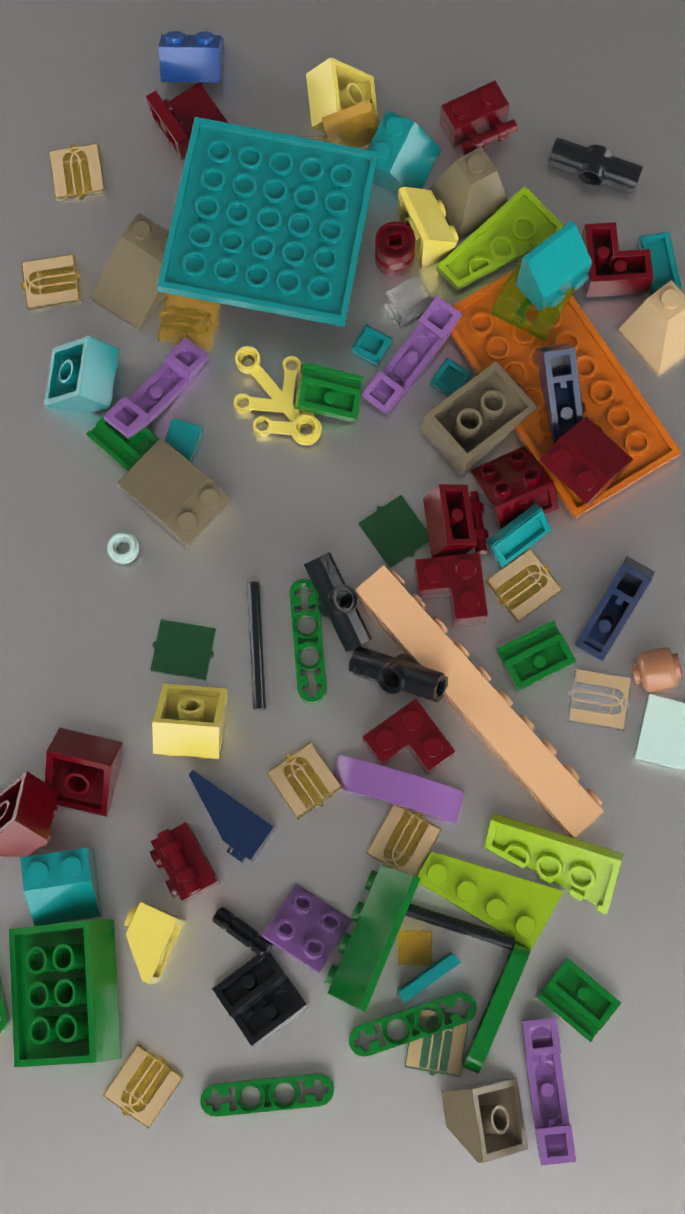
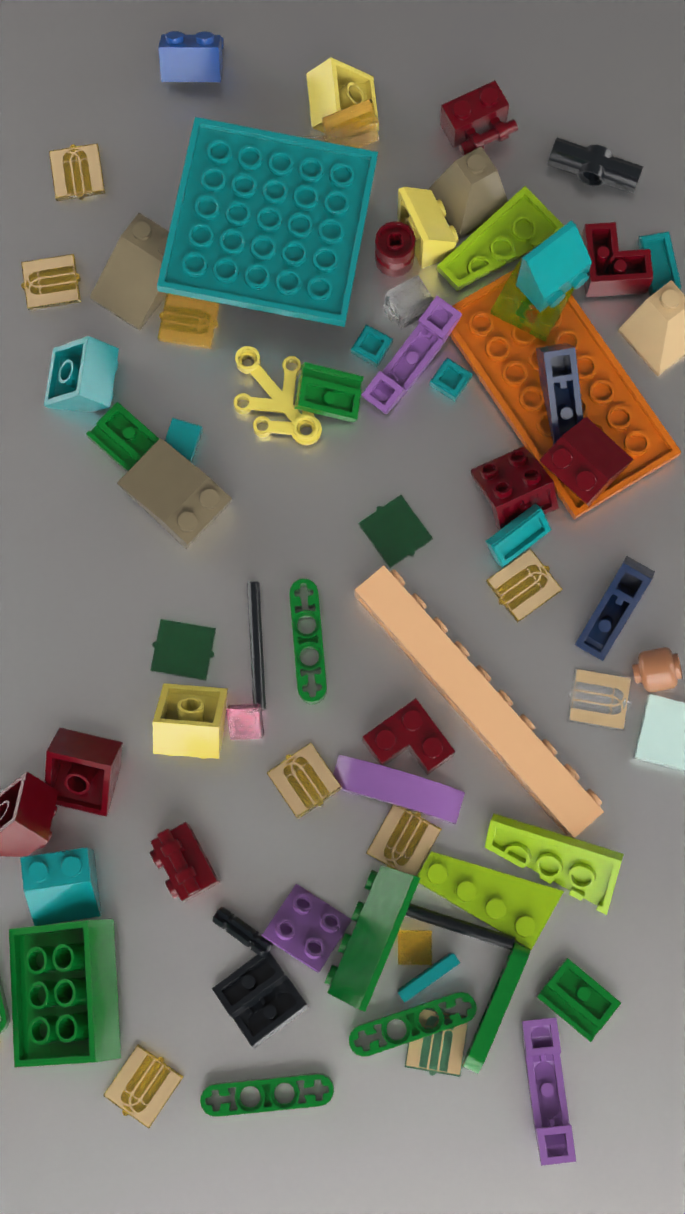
medium lavender slope [104,337,209,438] -> none
light aqua plate [107,532,140,564] -> none
light yellow slope [124,902,185,984] -> none
dark red bracket [145,83,228,161] -> none
dark blue slope [189,770,276,863] -> none
black piece [304,552,372,652] -> none
black piece [349,646,448,703] -> none
teal slope [367,110,441,194] -> none
dark red brick [414,553,488,627] -> none
dark tan slope [420,361,538,476] -> none
dark red brick [423,484,489,558] -> none
dark tan slope [441,1078,528,1163] -> none
green plate [496,620,576,692] -> none
none -> clear pink plate [226,703,264,740]

